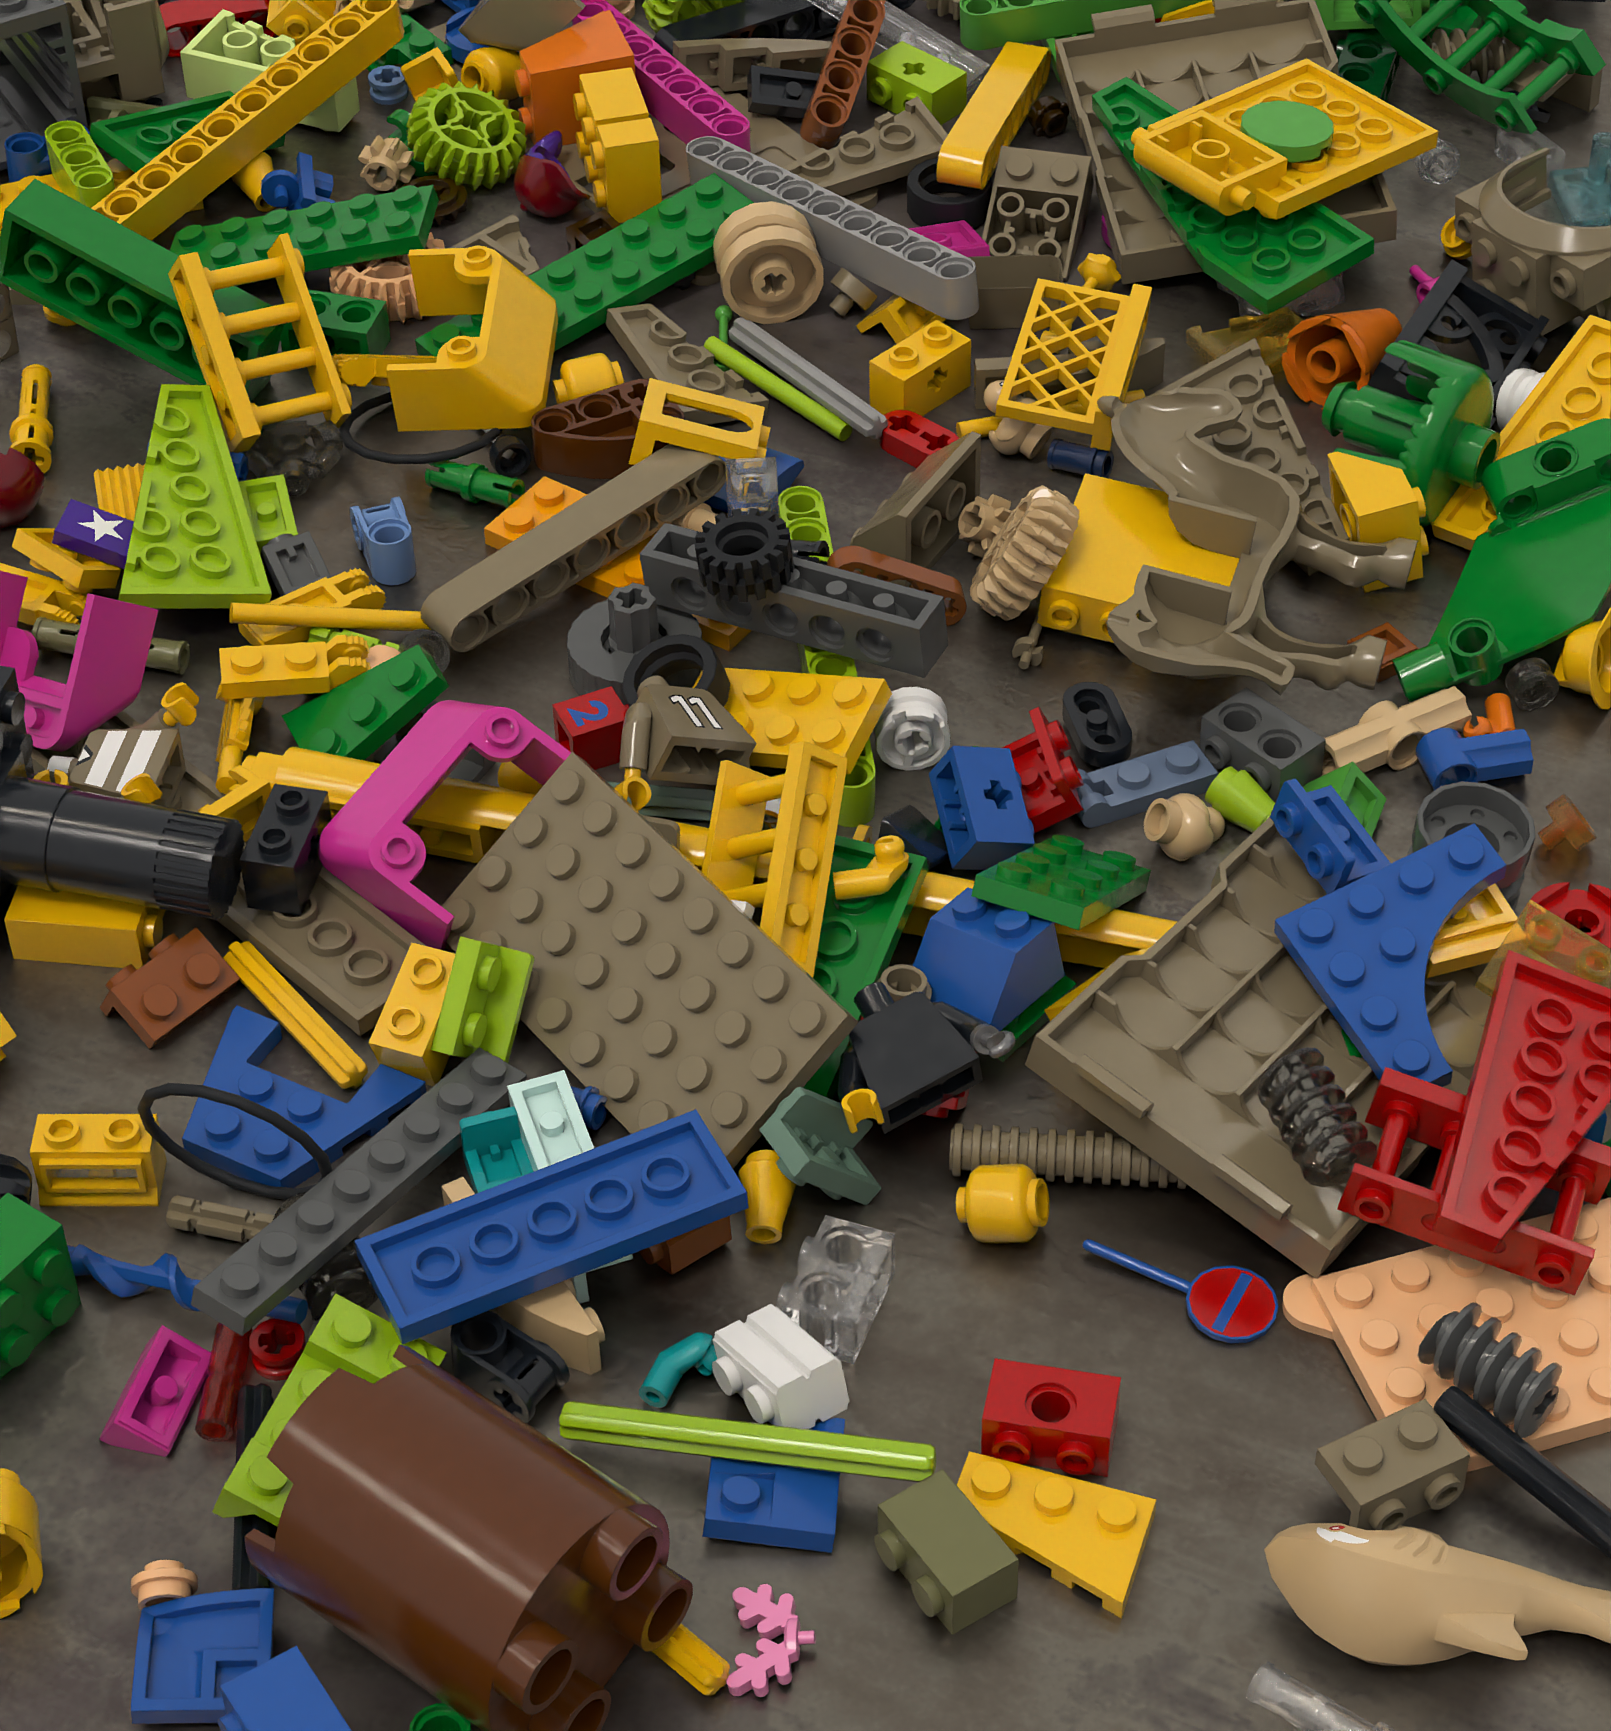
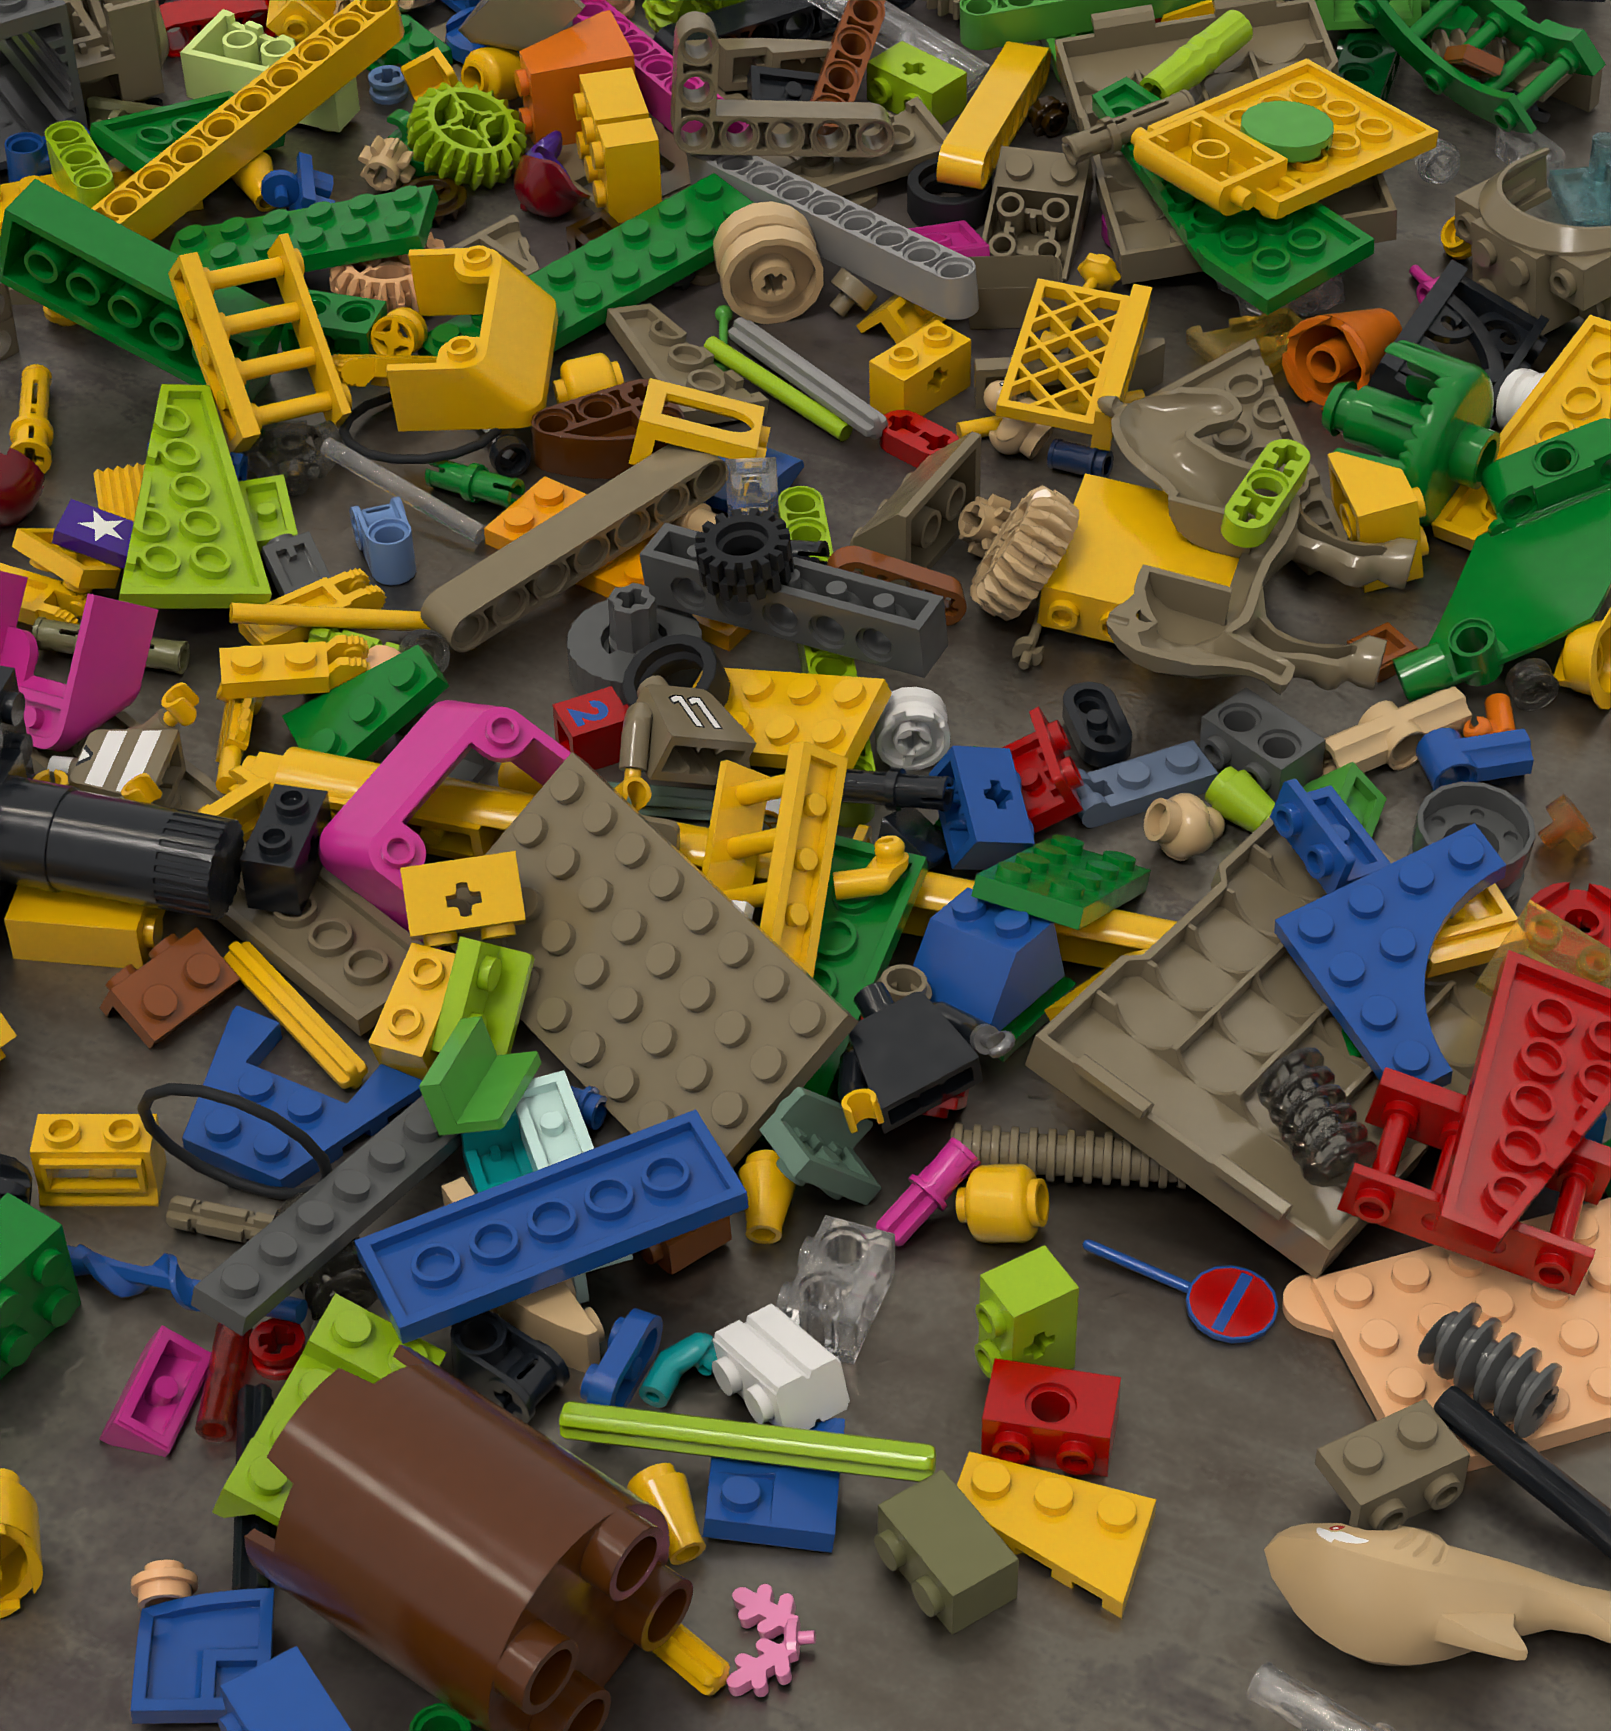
none -> clear bar [320,437,486,544]
none -> yellow wheel [370,307,428,355]
none -> yellow brick [400,851,526,948]
none -> bright green panel [419,1016,542,1136]
none -> blue plate [580,1308,663,1408]
none -> yellow cone [627,1463,706,1565]
none -> dark tan beam [670,11,896,158]
none -> black pin [841,767,954,812]
none -> dark pink axle [876,1137,981,1247]
none -> lime brick [974,1245,1079,1378]
none -> dark tan pin [1062,89,1196,166]
none -> lime axle [1139,10,1253,99]
none -> lime beam [1221,439,1310,548]
none -> dark orange tile [1443,44,1505,79]

